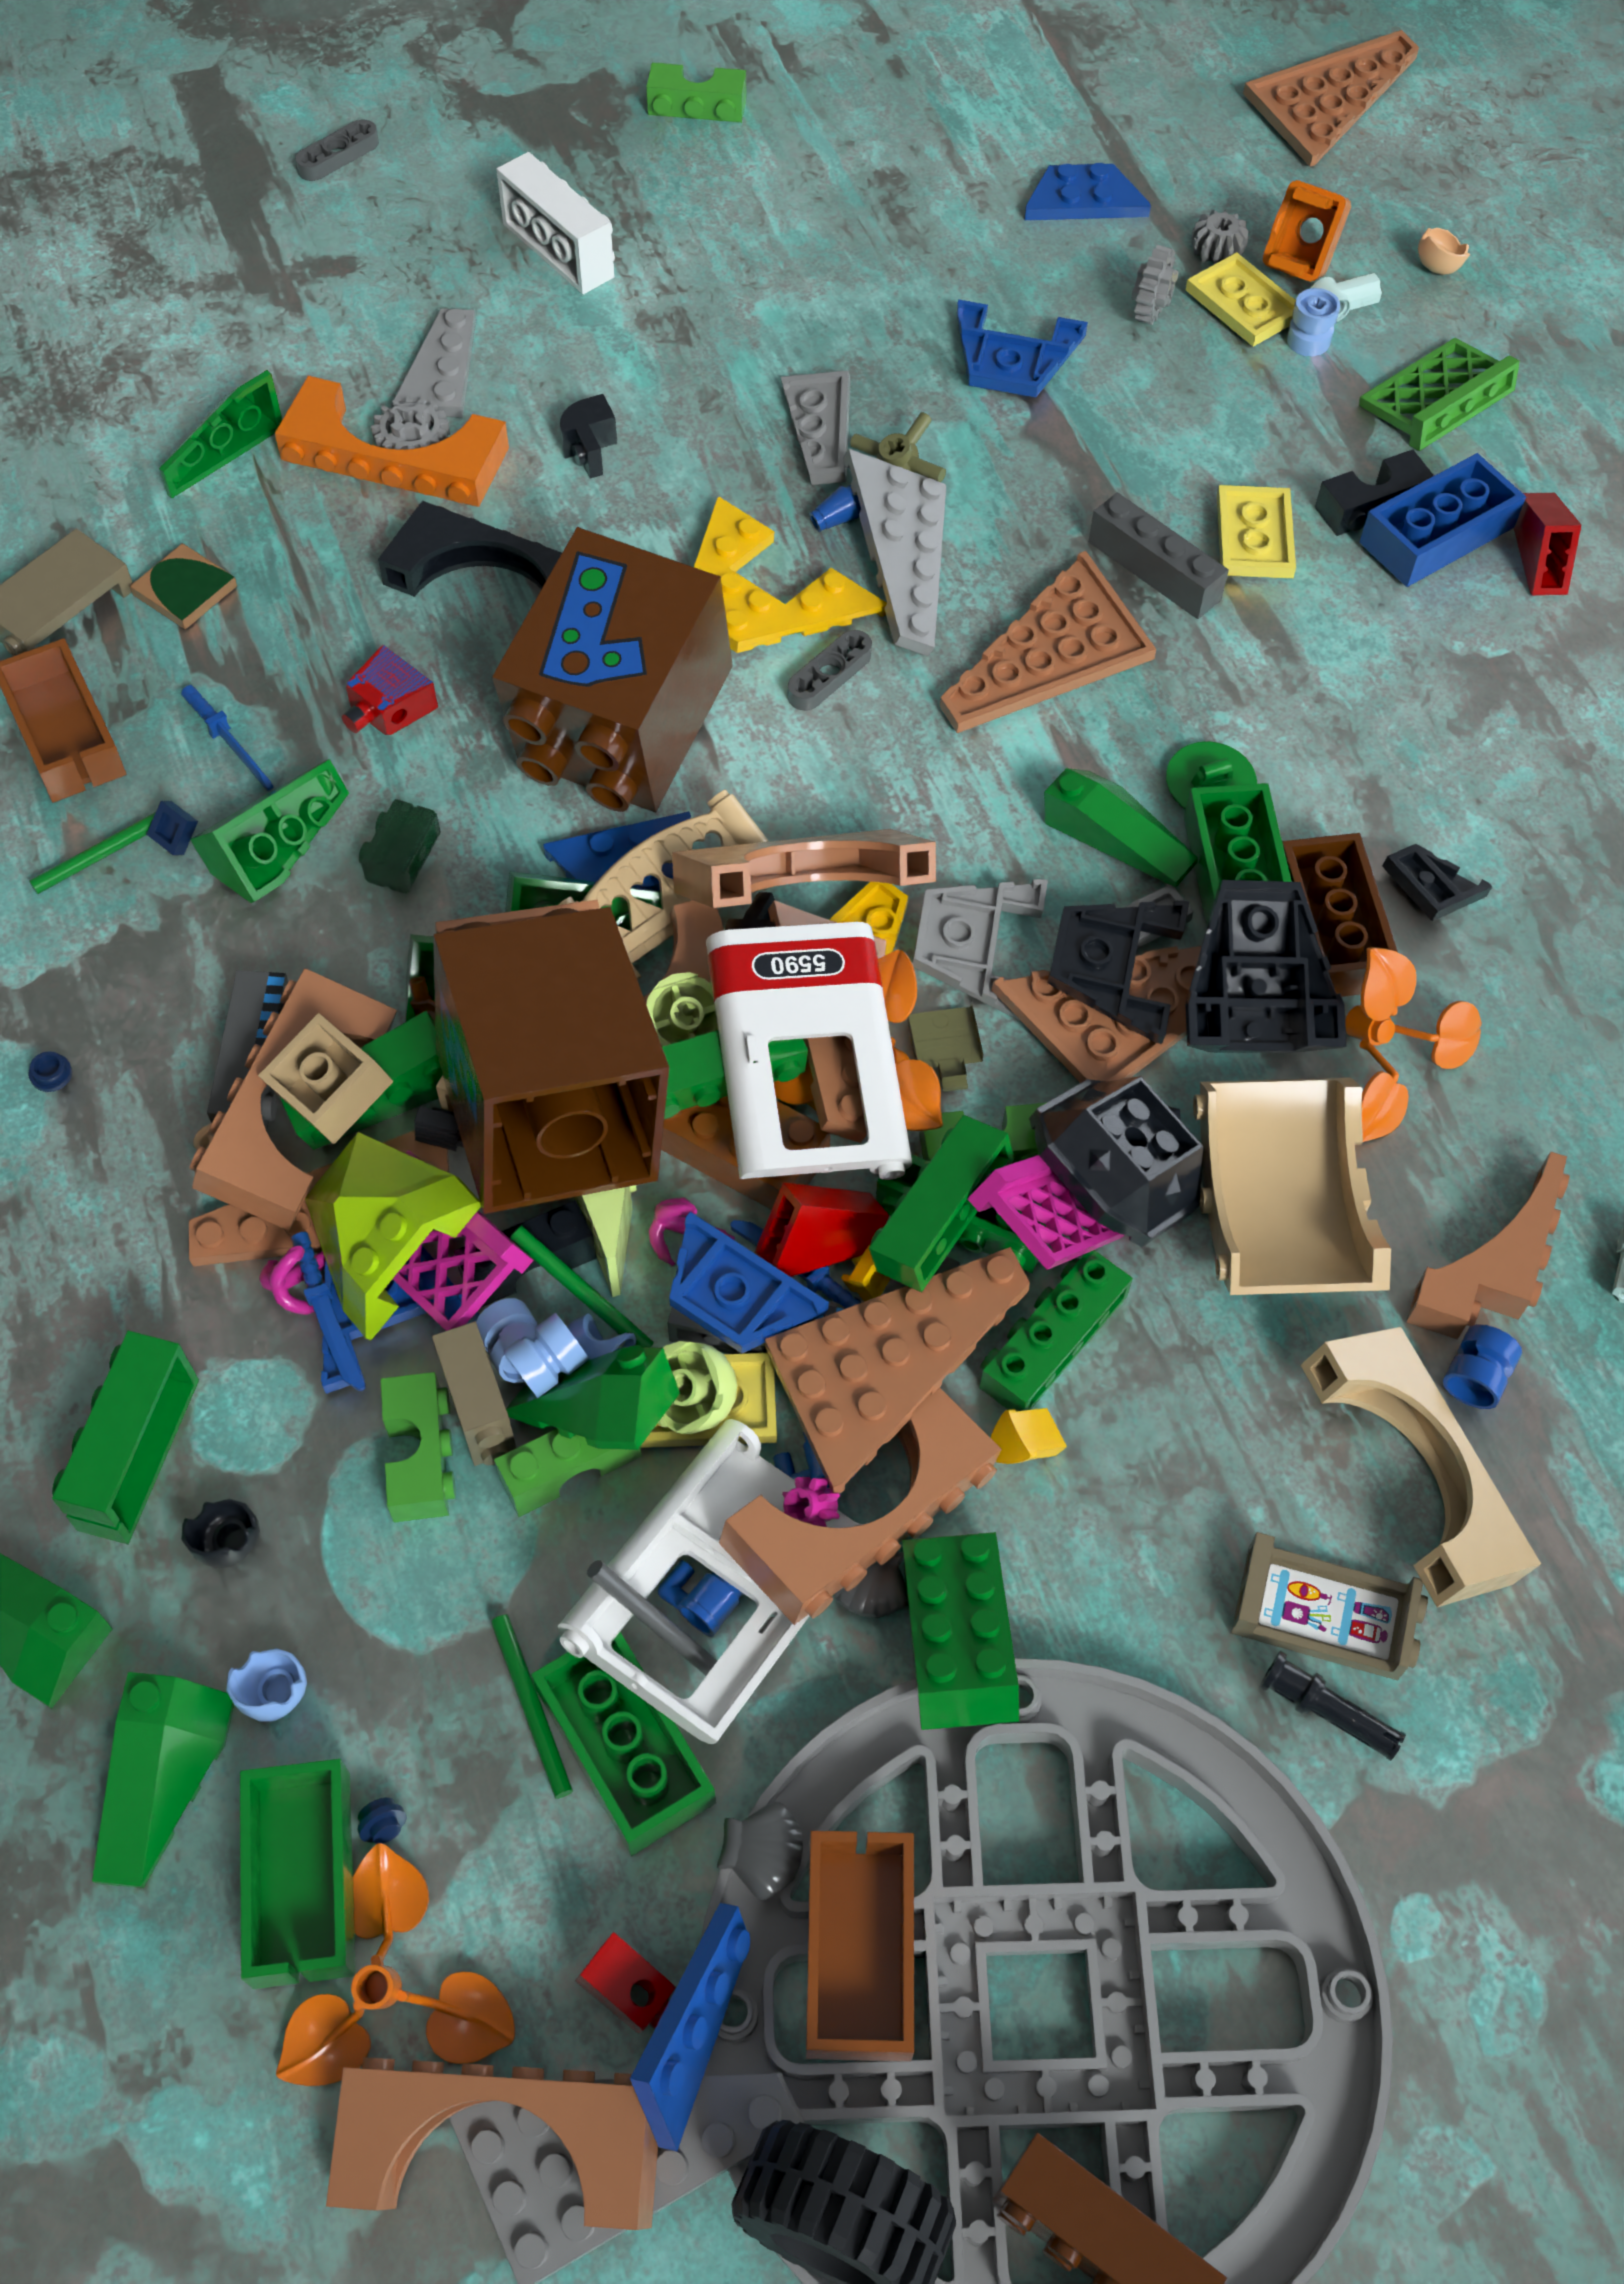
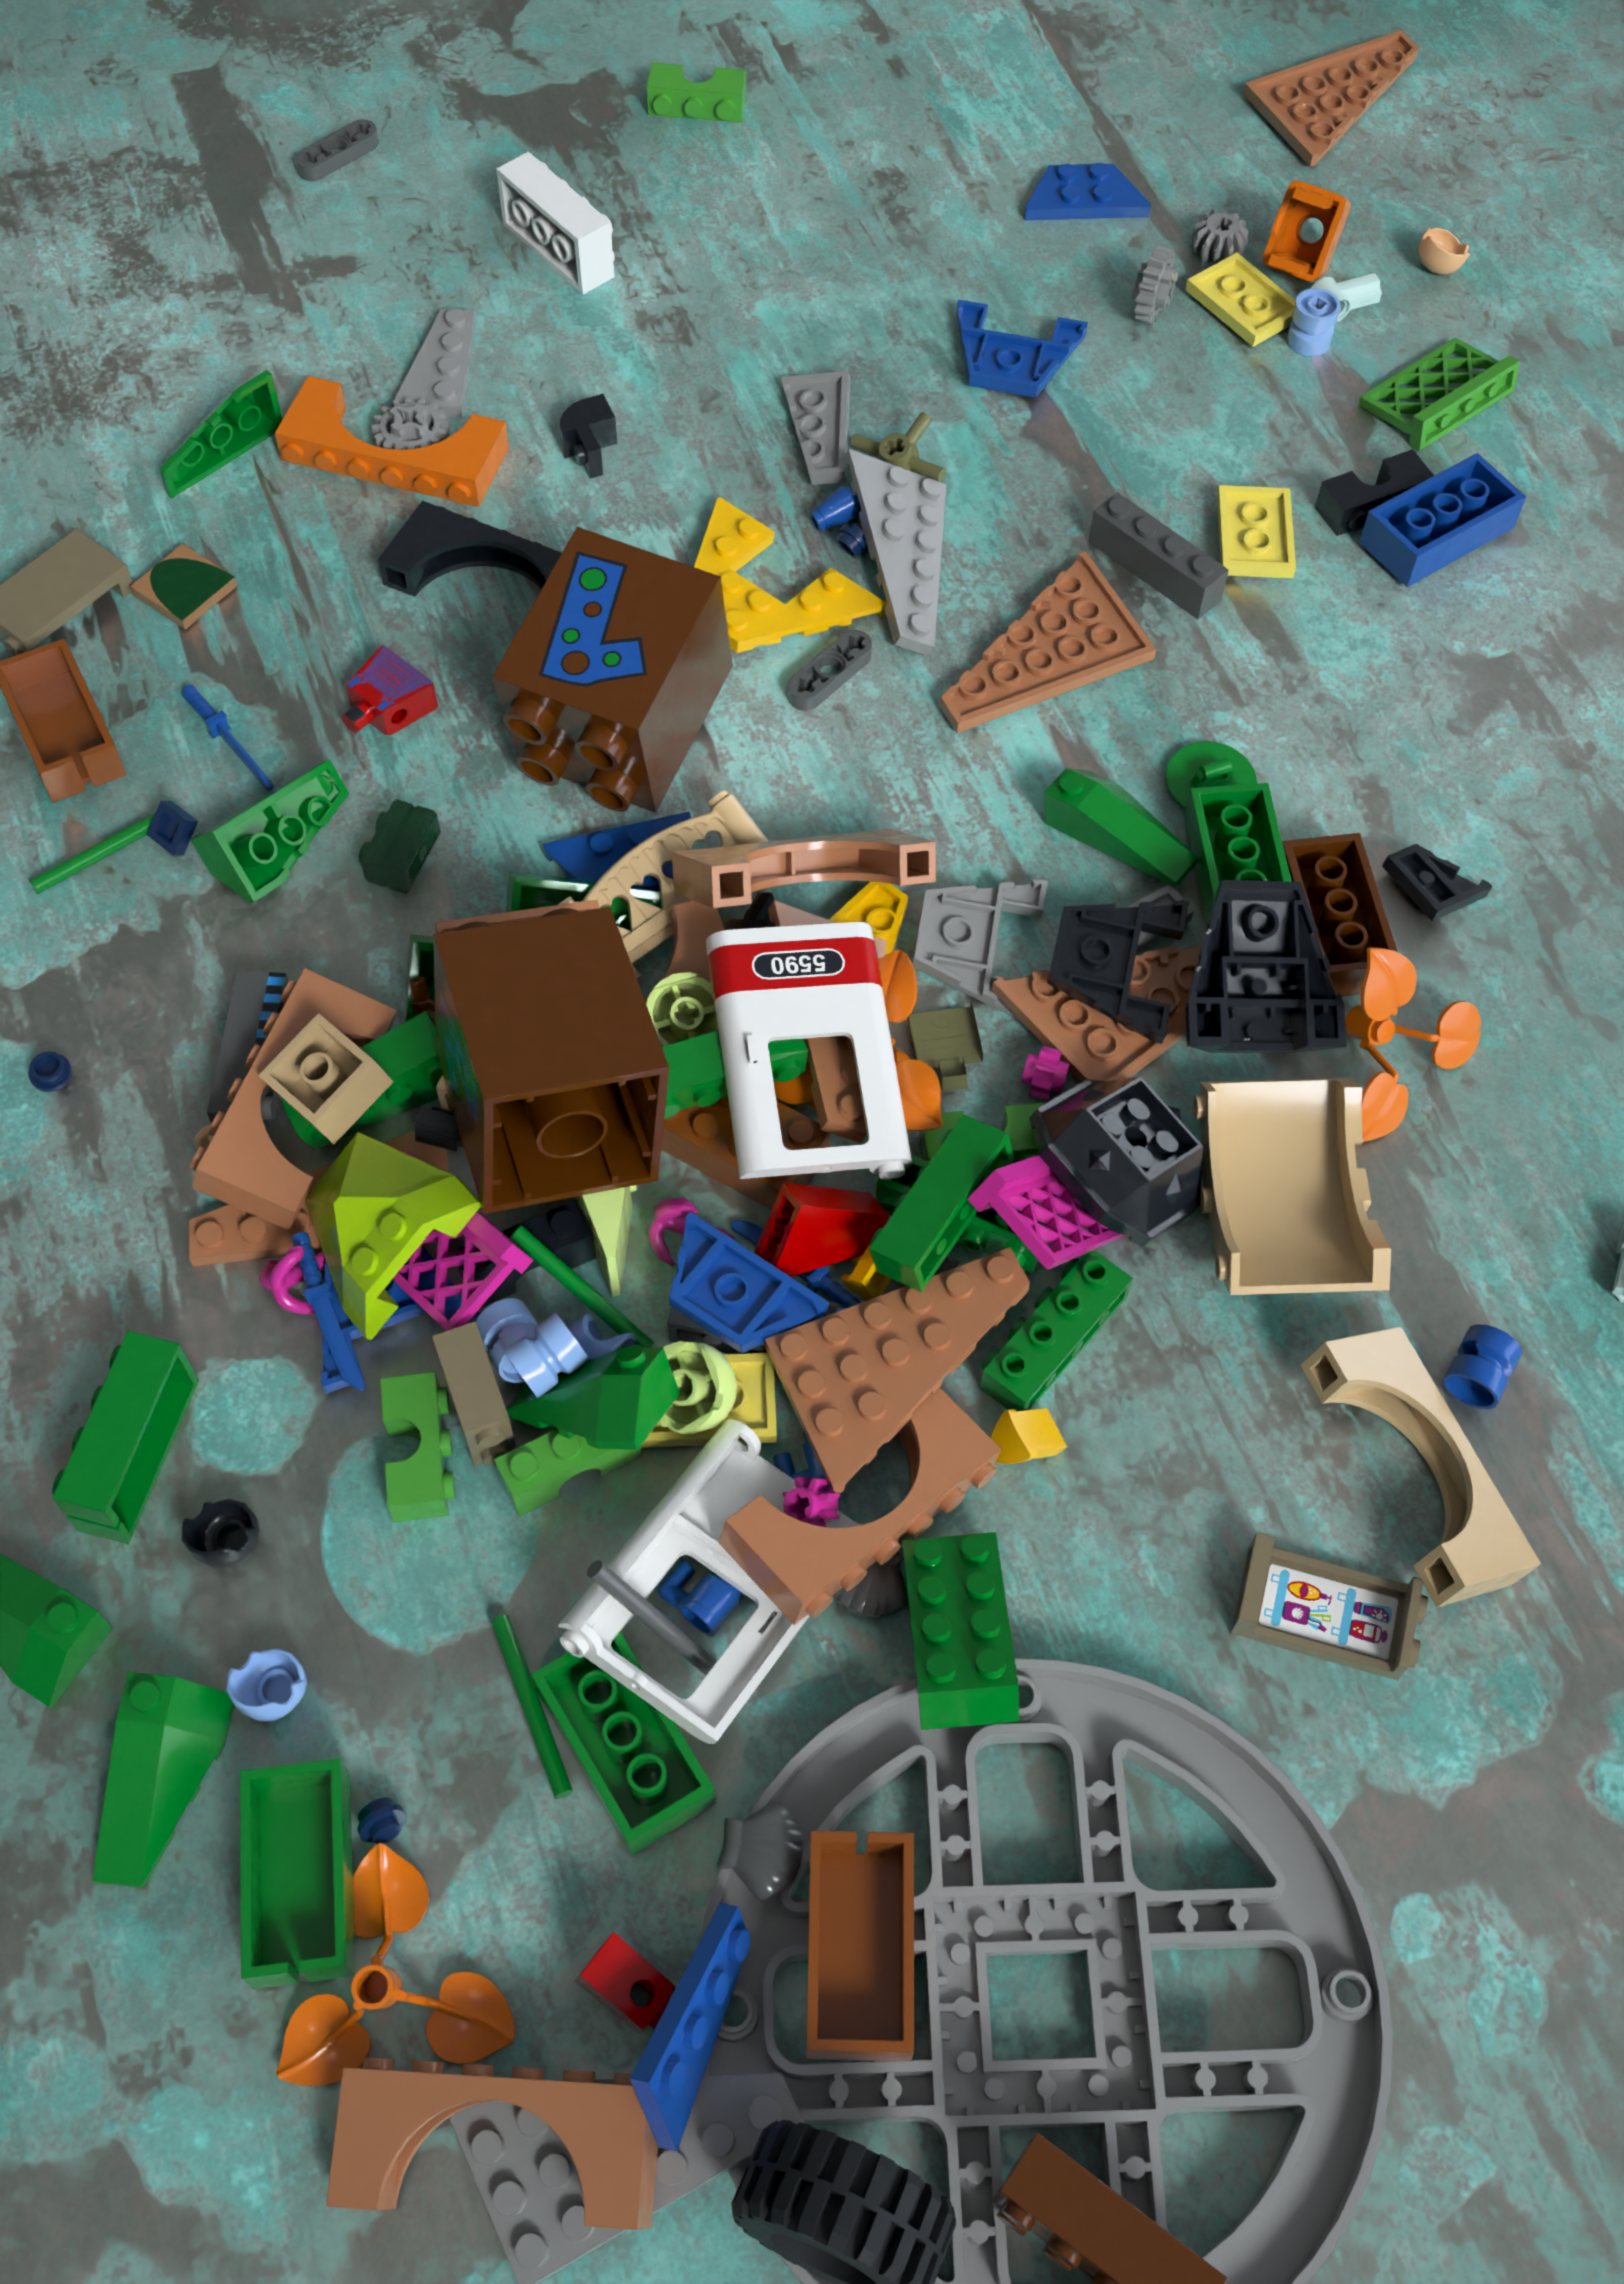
black pin [1259,1651,1406,1761] -> none
nougat arch [1407,1151,1570,1340] -> none
red slope [1513,492,1582,596] -> none
none -> dark blue plate [836,524,869,558]
none -> dark pink gear [1021,1046,1070,1101]

